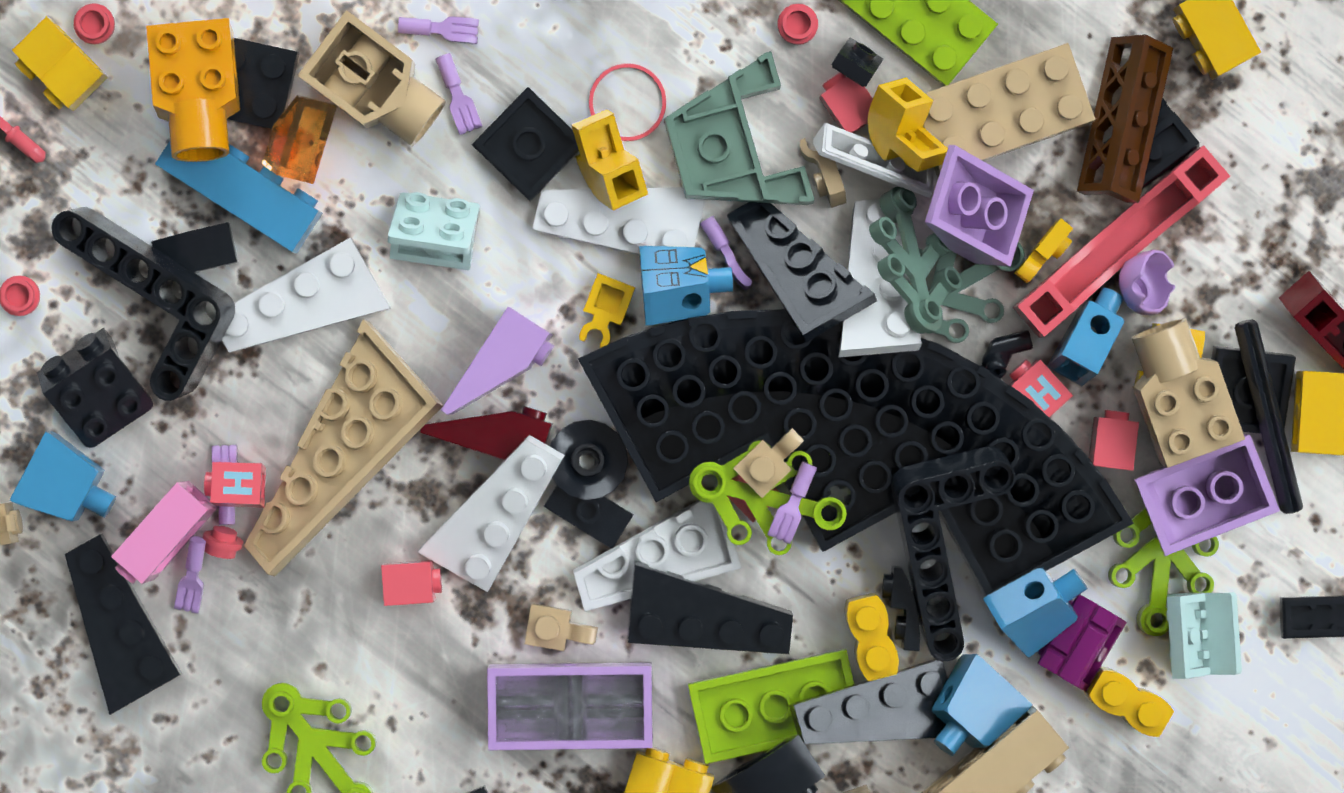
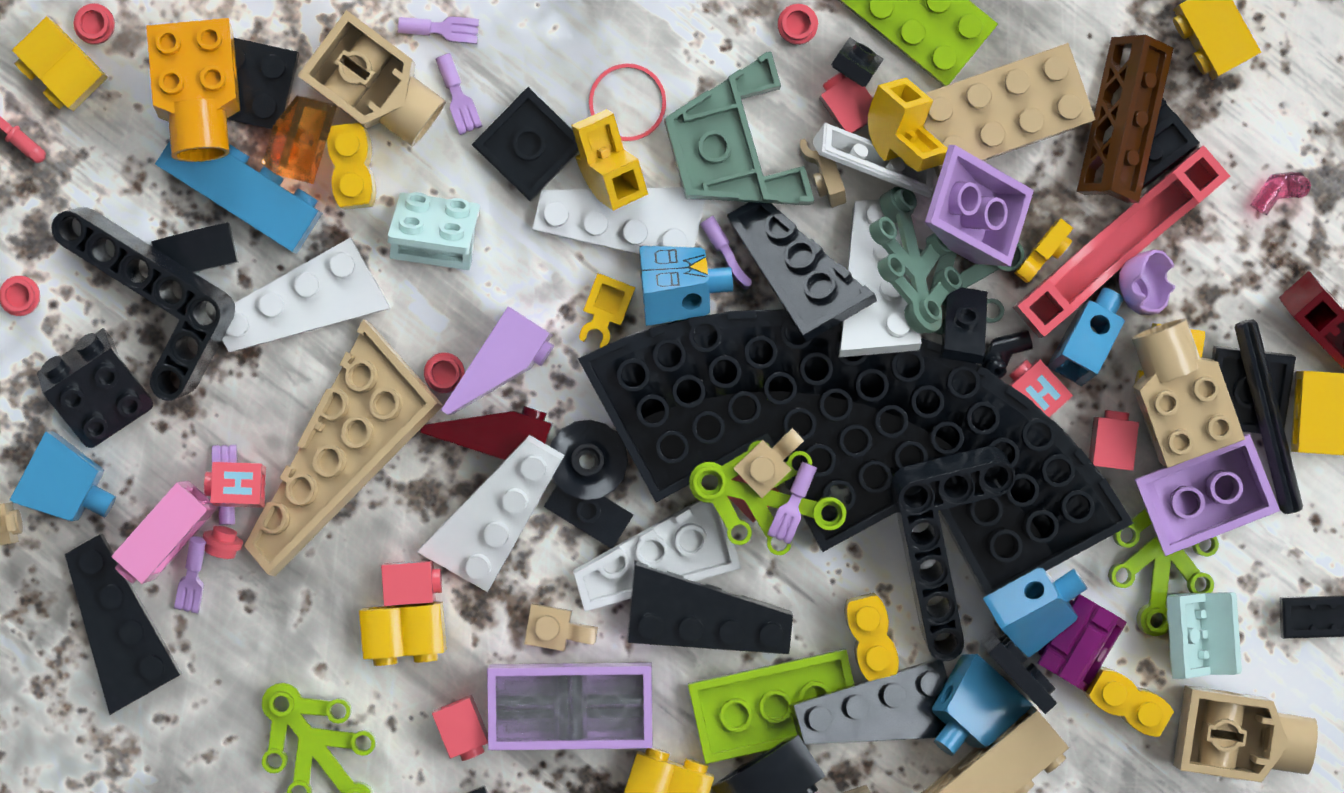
black slope [882,565,920,651] -> none
none -> yellow brick [327,123,377,210]
none -> yellow brick [359,602,447,666]
none -> coral plate [424,353,465,393]
none -> coral brick [432,695,488,761]
none -> black plate [941,287,988,364]
none -> black plate [980,630,1057,714]
none -> tan brick [1173,685,1318,783]
none -> clear pink arm [1250,171,1311,216]

